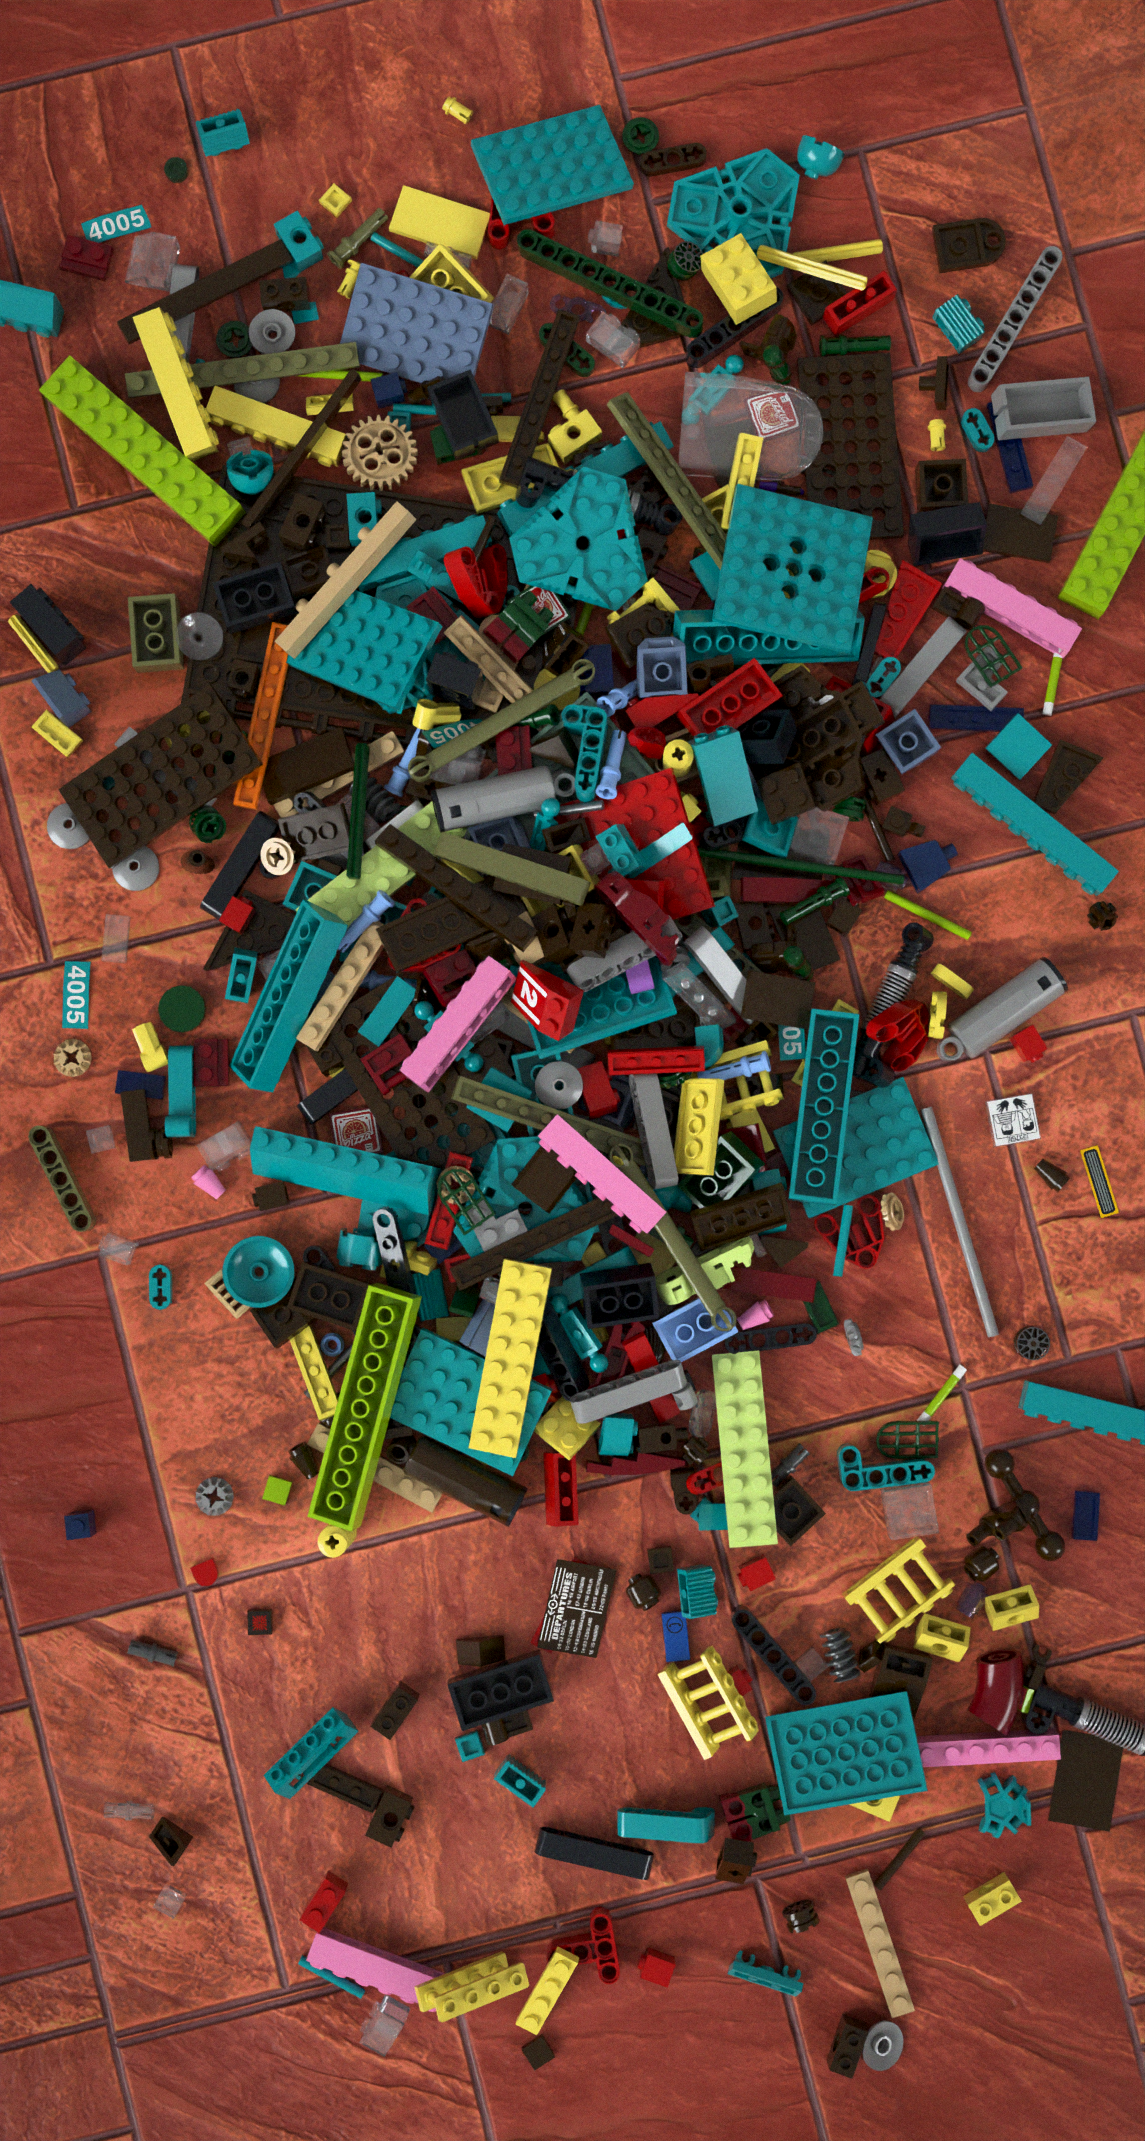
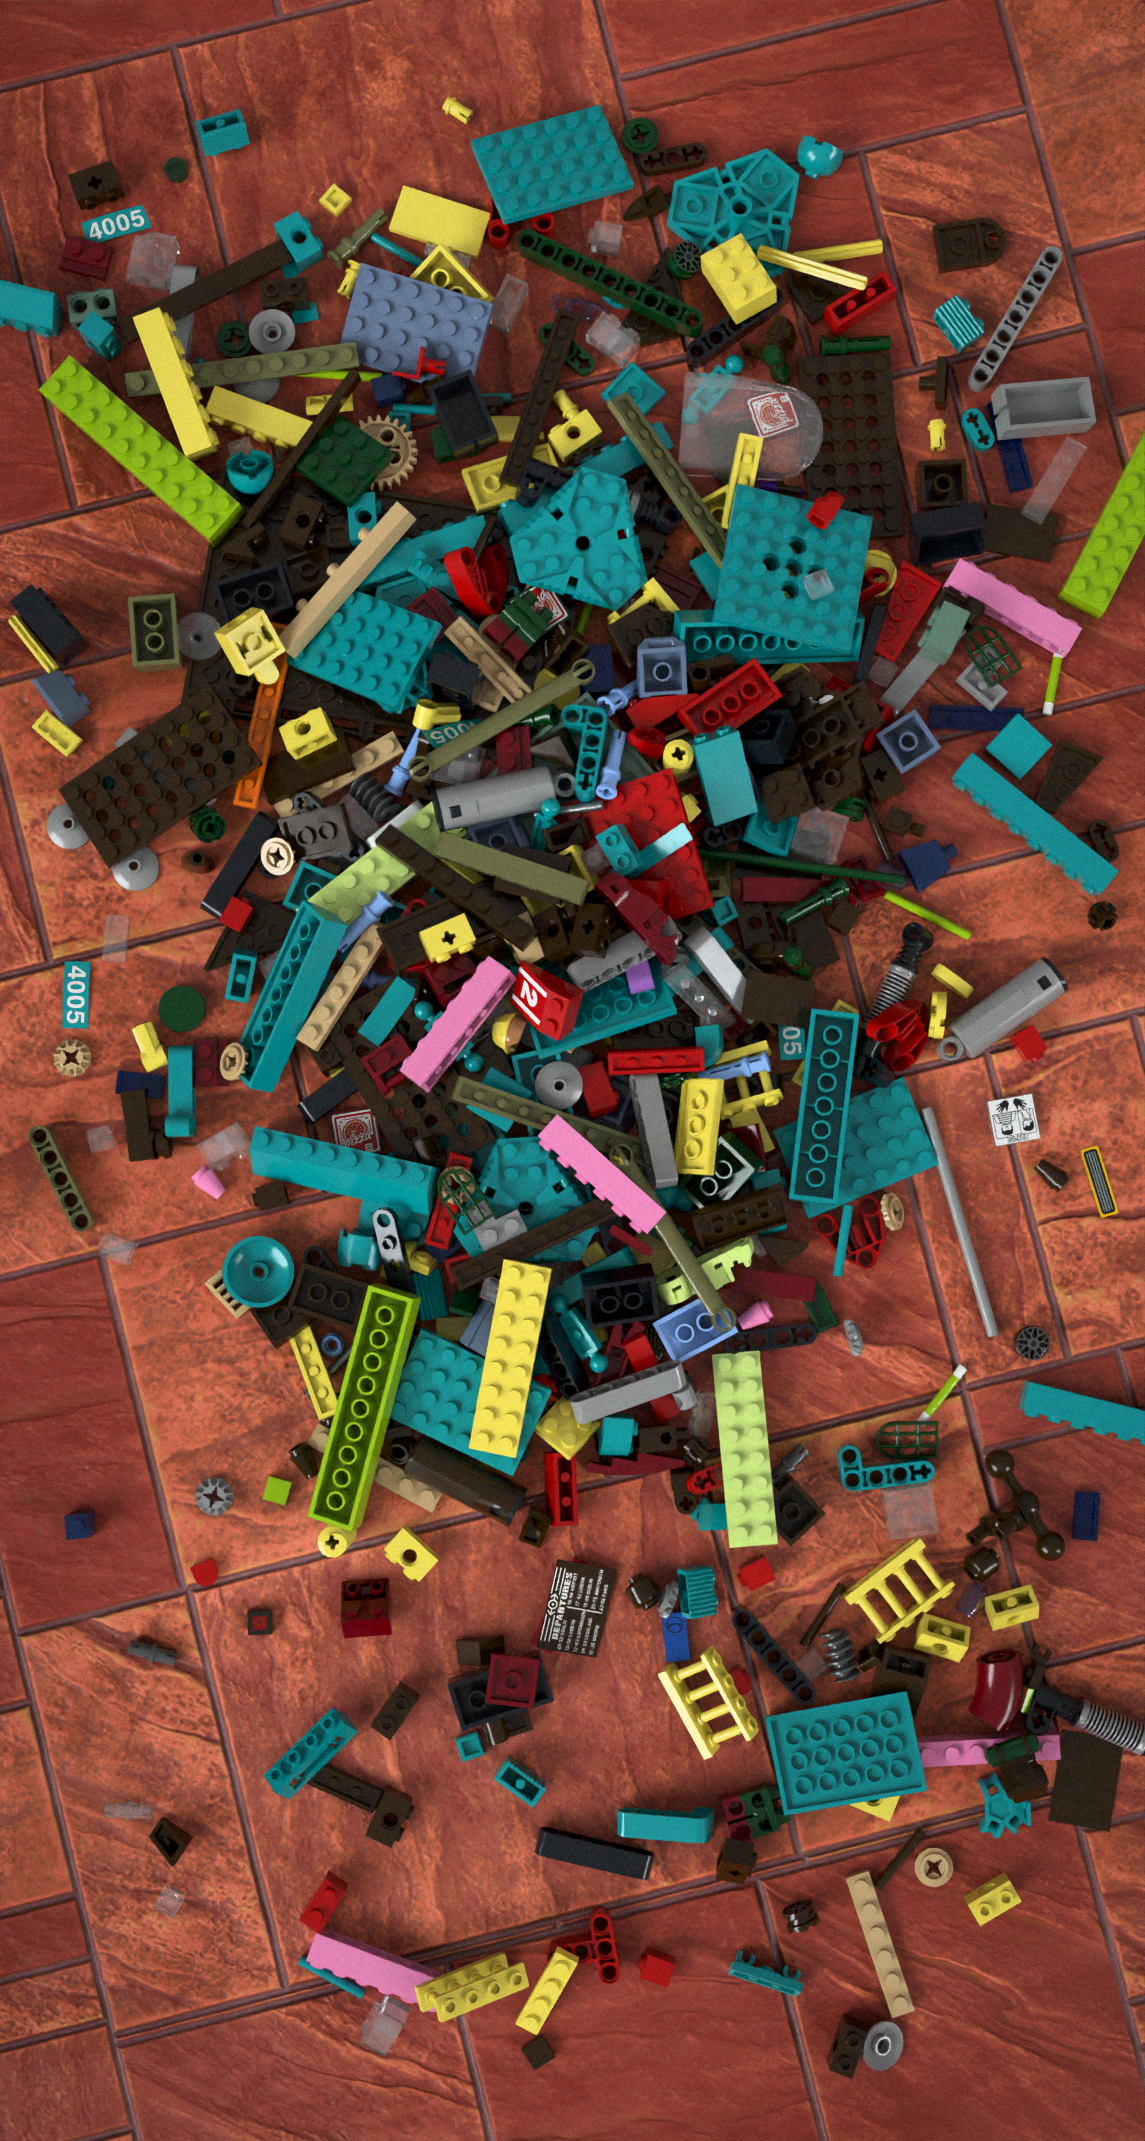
teal beam [149,1264,173,1310] -> none
dark green axle [346,743,370,880] -> none
dark brown tile [511,1146,577,1214] -> none
dark brown plate [647,1546,674,1574] -> none
teal beam [866,657,901,698] -> none
none -> sand green brick [67,288,120,331]
none -> dark brown brick [68,160,125,211]
none -> teal brick [78,311,123,362]
none -> light yellow brick [214,607,286,684]
none -> tan gear [220,1043,249,1081]
none -> light yellow brick [279,707,338,760]
none -> dark green plate [295,415,395,508]
none -> dark red slope [341,1578,392,1639]
none -> light yellow brick [384,1525,440,1582]
none -> red bracket [393,346,447,380]
none -> dark brown tile [414,1134,443,1164]
none -> light yellow brick [419,913,476,963]
none -> dark red plate [485,1652,540,1709]
none -> piece [492,1012,528,1055]
none -> dark brown slope [518,1505,552,1548]
none -> teal tile [601,361,666,416]
none -> dark brown plate [623,184,670,221]
none -> light grey gear [657,1580,679,1619]
none -> dark brown bar [800,1582,846,1648]
none -> clear tile [802,569,834,601]
none -> red rock [806,491,845,529]
none -> tan gear [915,1847,953,1887]
none -> sand green brick [917,600,971,666]
none -> dark brown piece [985,1731,1049,1804]
none -> dark brown beam [1087,819,1119,863]

